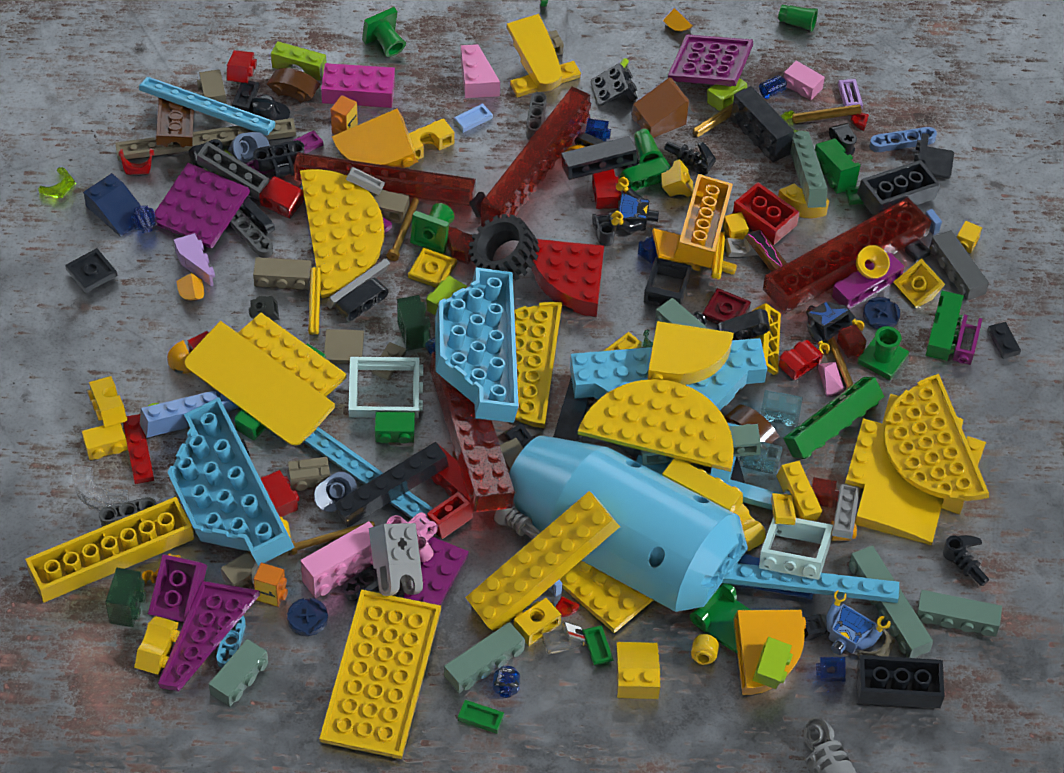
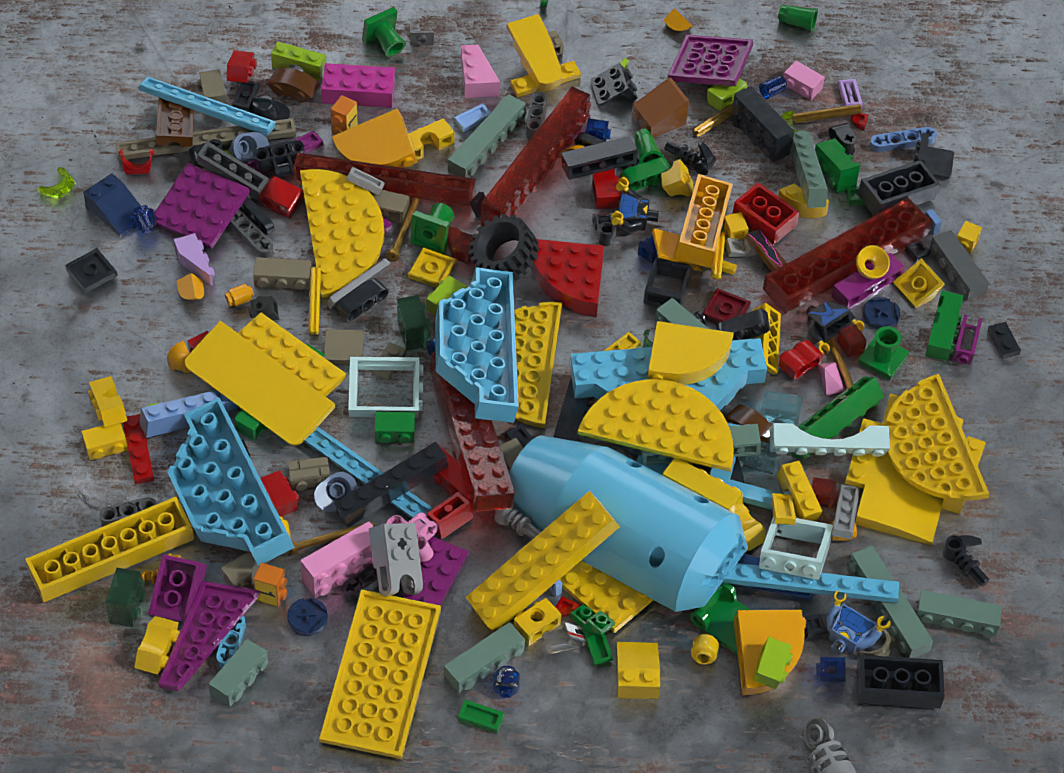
none -> light orange brick [224,283,254,307]
none -> flat silver bracket [410,19,434,45]
none -> sand green brick [448,94,527,181]
none -> green slope [570,604,615,635]
none -> light aqua arch [769,423,890,457]

